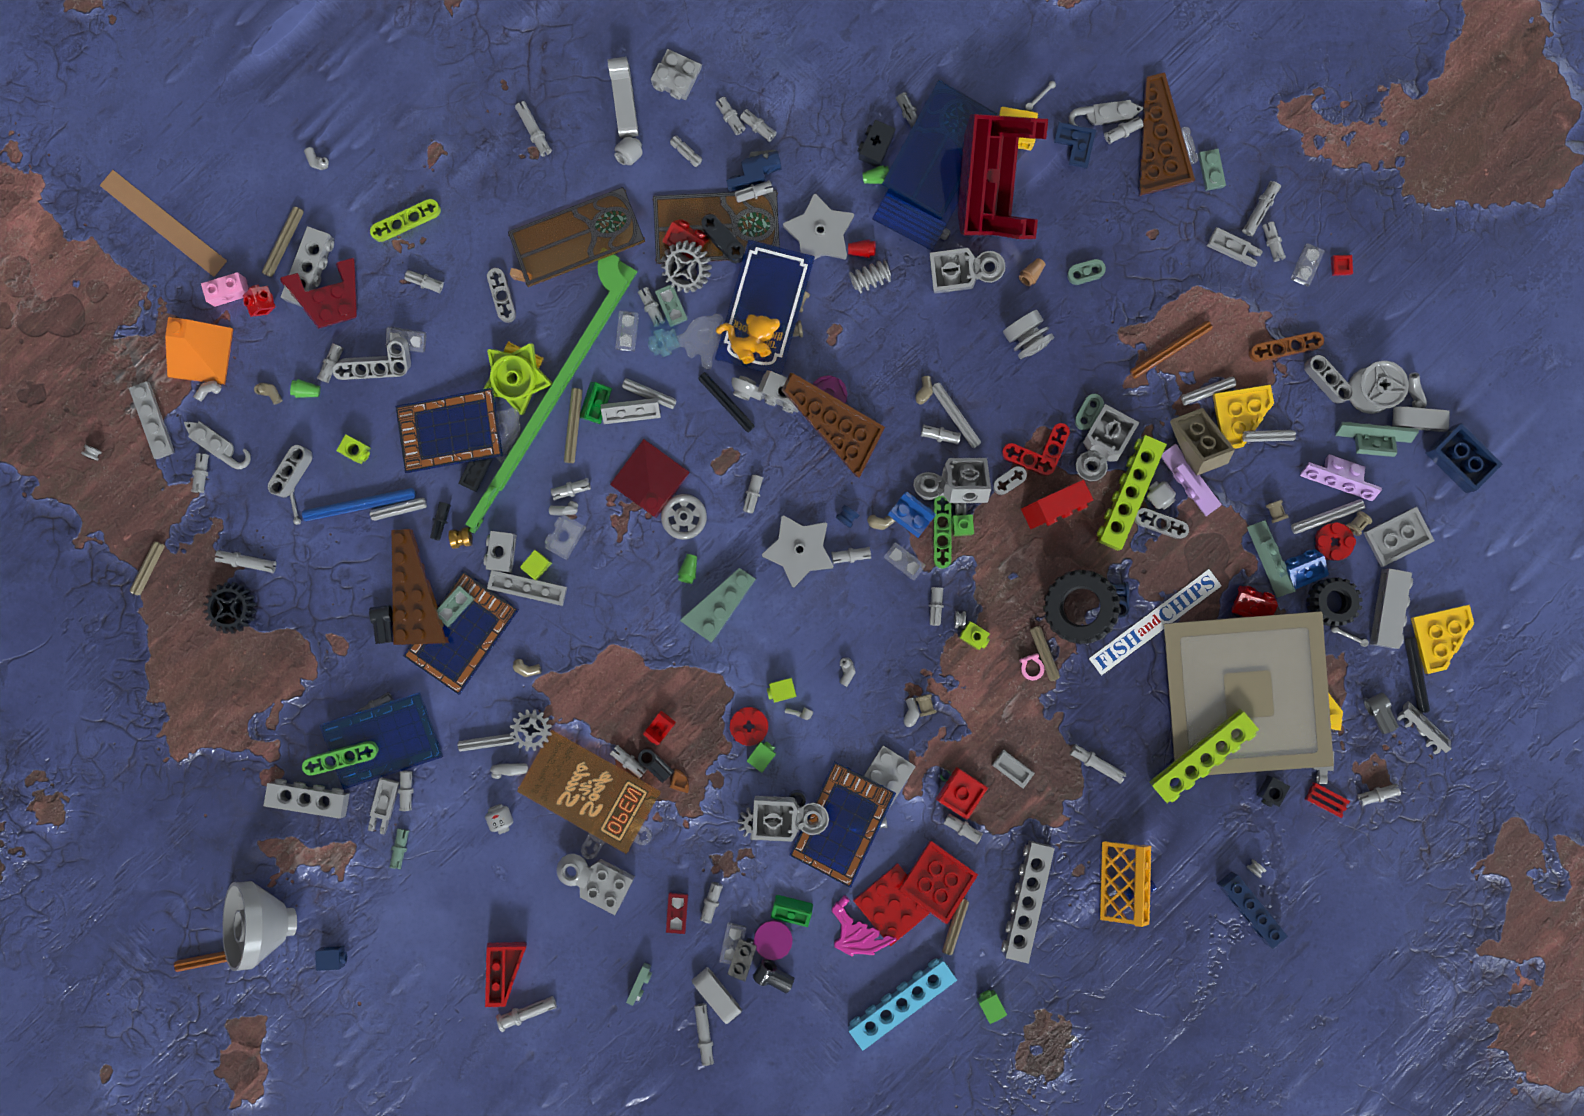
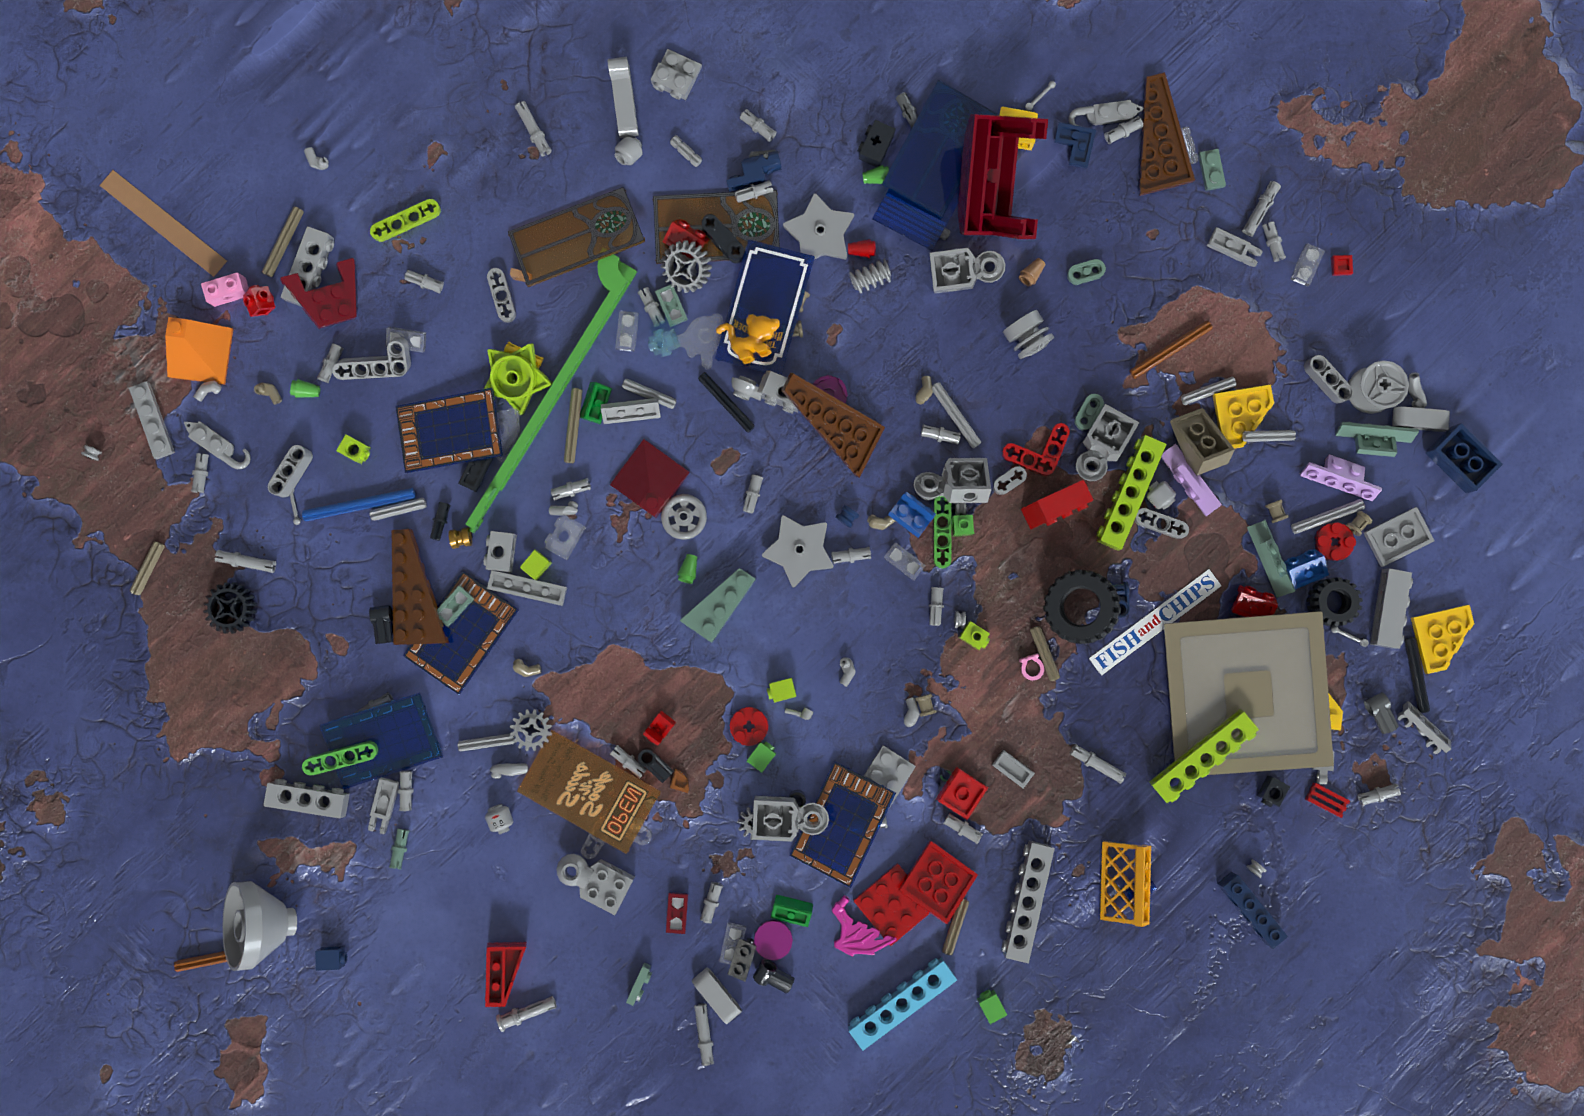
light grey pin [715,97,746,135] -> none
dark orange beam [1249,332,1324,362] -> none

